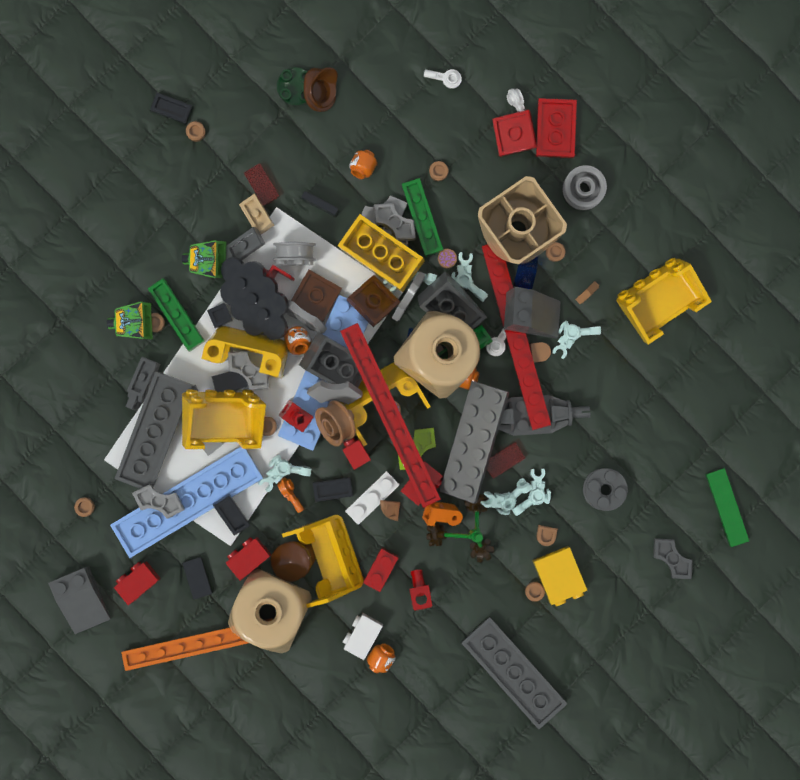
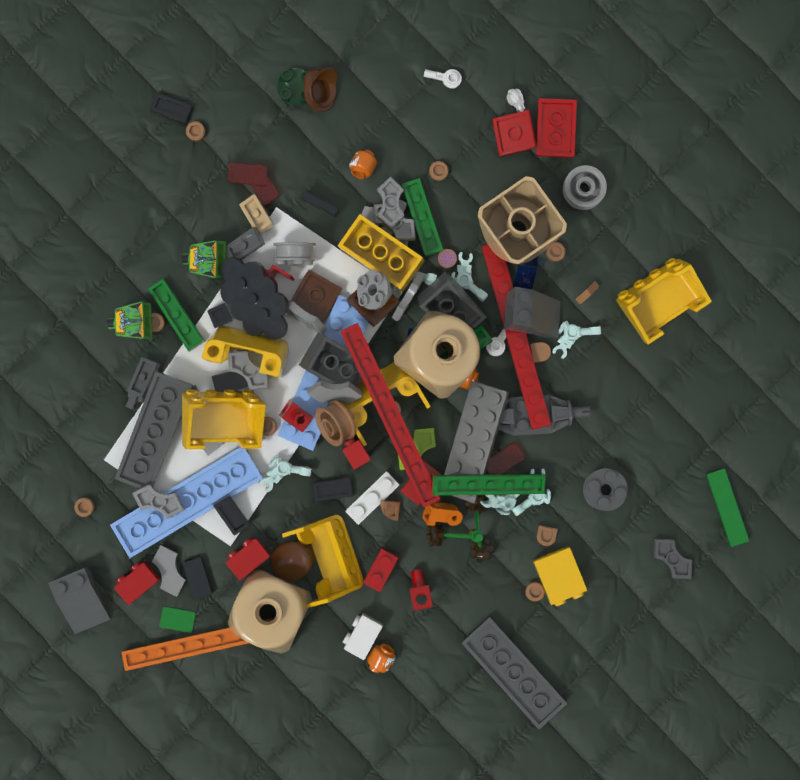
orange plate [278,477,304,513] -> none
orange head [284,326,311,355] -> none
none -> light grey tile [152,545,186,597]
none -> green sticker [159,607,196,633]
none -> clear red tile [227,163,268,186]
none -> light grey plate [357,270,392,310]
none -> light grey tile [377,177,404,230]
none -> green tile [432,474,546,495]

